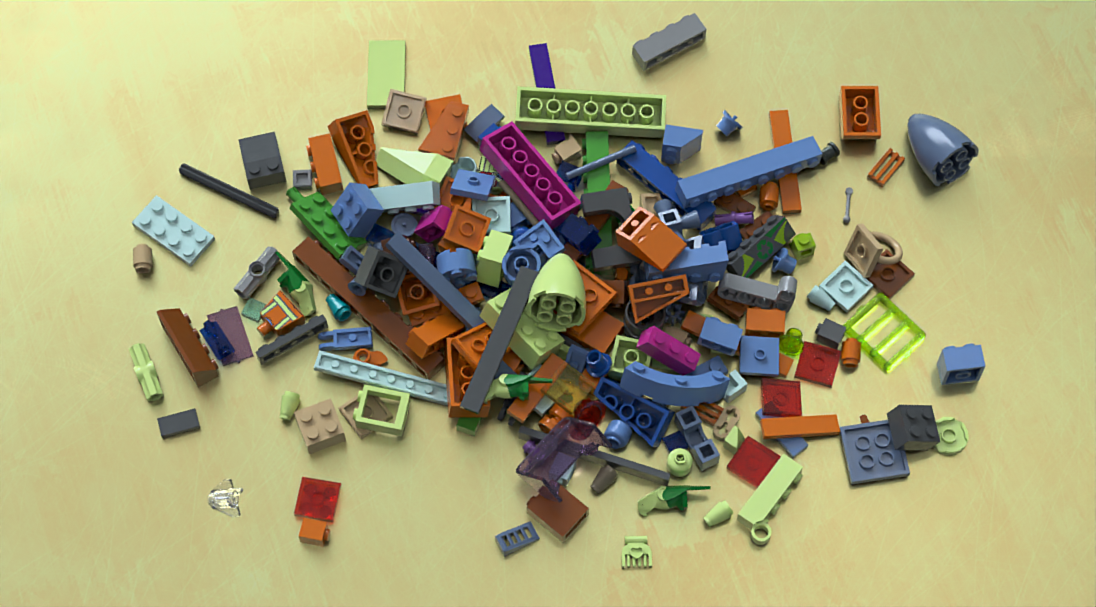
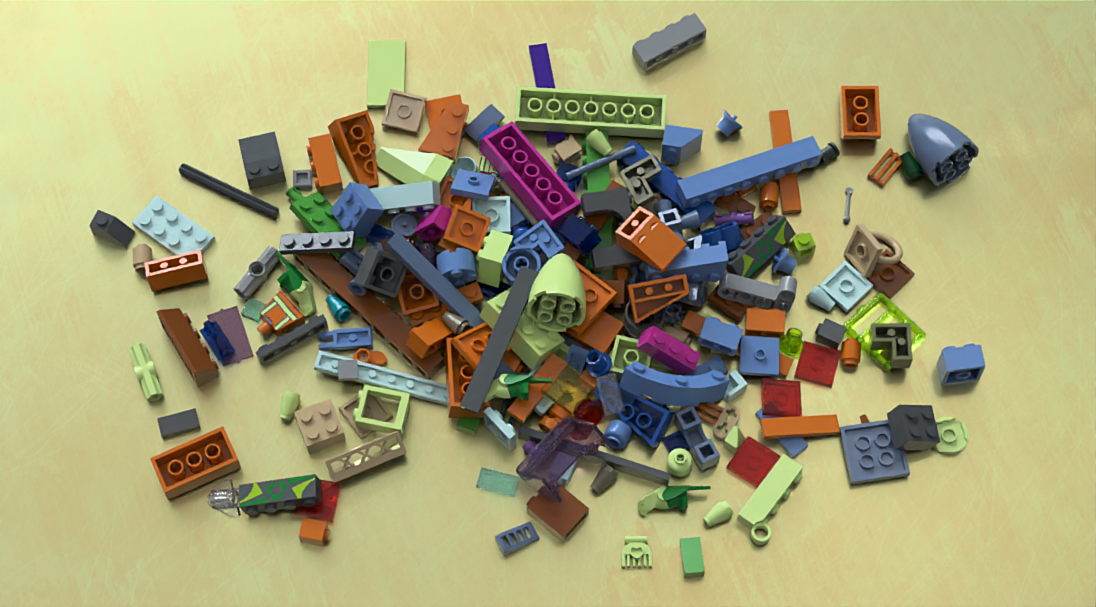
none -> dark grey slope [89,210,135,248]
none -> orange brick [144,249,208,291]
none -> orange brick [150,426,241,500]
none -> dark grey brick [239,474,322,515]
none -> plate [279,231,356,255]
none -> tan fence [324,430,407,483]
none -> light grey tile [338,360,358,381]
none -> dark tan cone [442,311,471,336]
none -> clear light blue tile [476,467,520,497]
none -> light aqua plate [483,407,517,452]
none -> yellowish green cone [586,129,613,157]
none -> clear tile [595,373,626,416]
none -> olive brick [619,154,662,207]
none -> bright green slope [680,537,705,578]
none -> olive brick [869,323,913,368]
none -> dark green cone [900,151,923,180]

